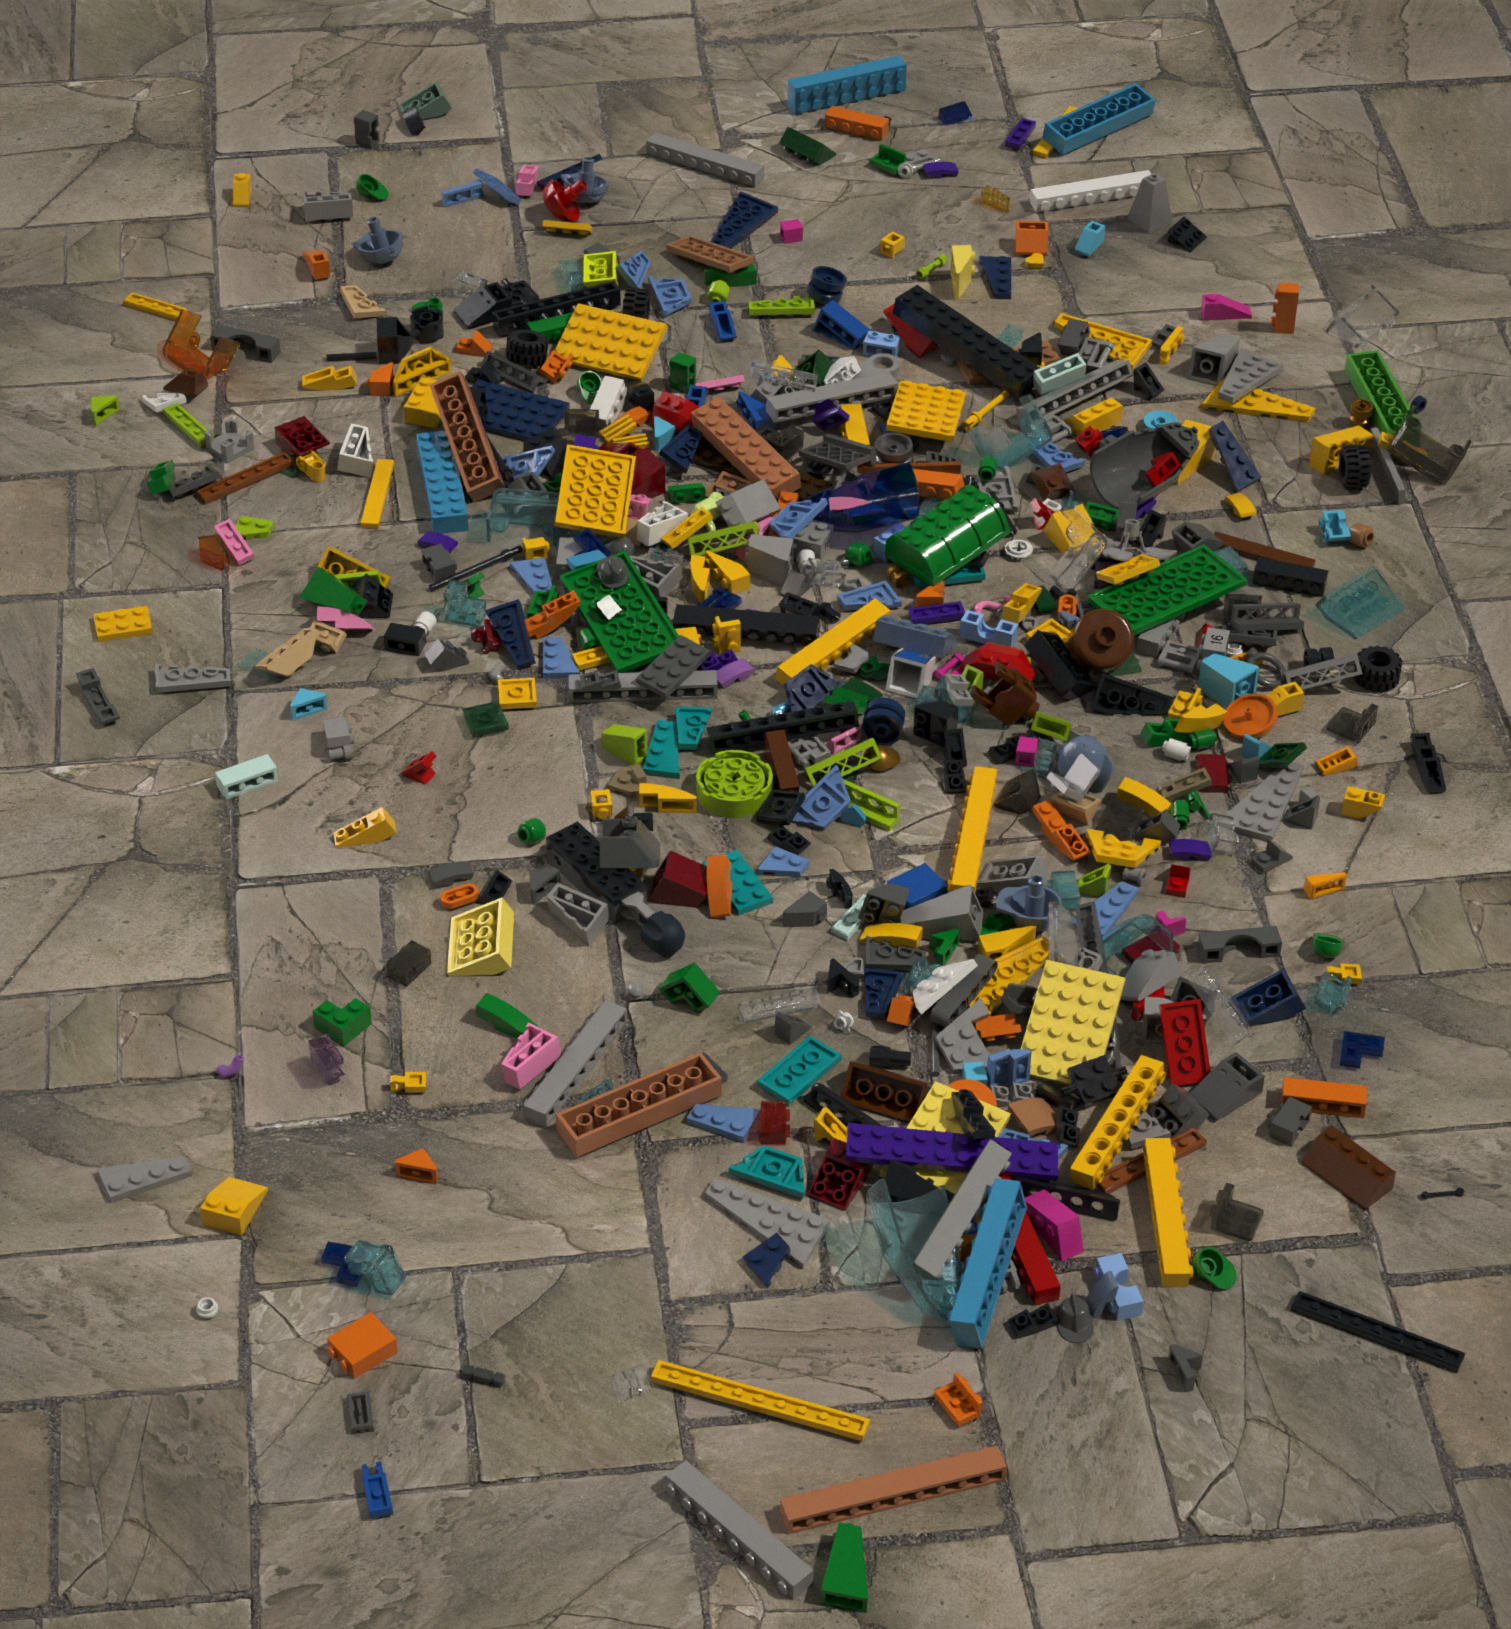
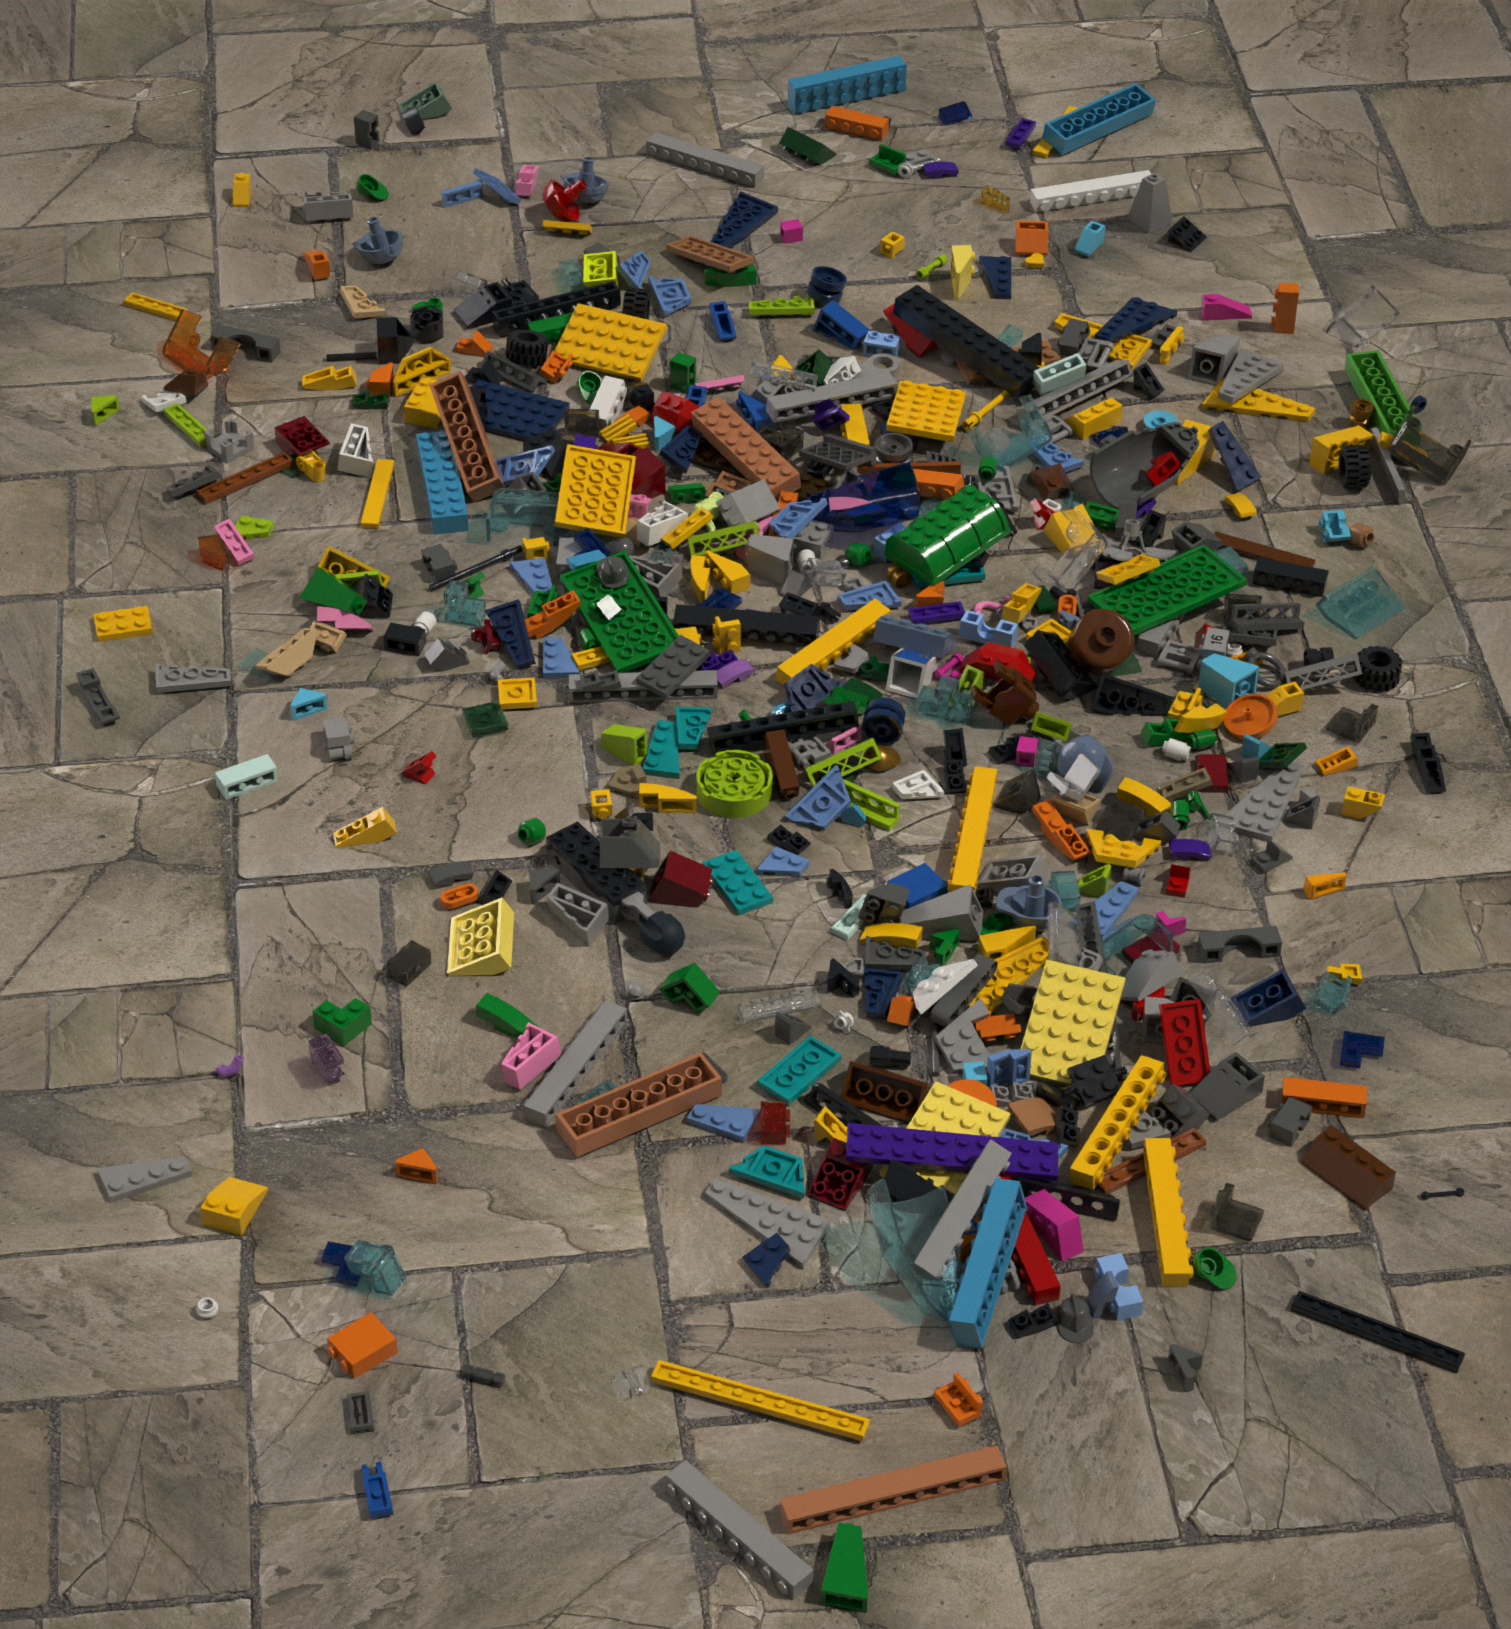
green slope [147,459,174,495] -> none
yellow plate [391,1072,426,1092] -> none
dark purple slope [417,532,458,553] -> none
black bar [485,432,514,483] -> none
dark blue wing [536,154,602,188] -> none
lime head [707,280,730,303] -> none
orange slope [707,854,733,918] -> none
black plate [755,789,806,825] -> none
dark grey slope [783,891,827,927] -> none
black slope [913,701,958,747] -> none
light grey slope [945,674,973,706] -> none
black slope [951,1089,996,1139] -> none
white gear [1005,540,1033,561] -> none
red brick [1075,426,1103,457] -> none
green cap [1313,933,1344,958] -> none
none -> dark green slope [352,391,389,410]
none -> white wing [892,770,944,799]
none -> dark blue wing [1094,297,1178,343]

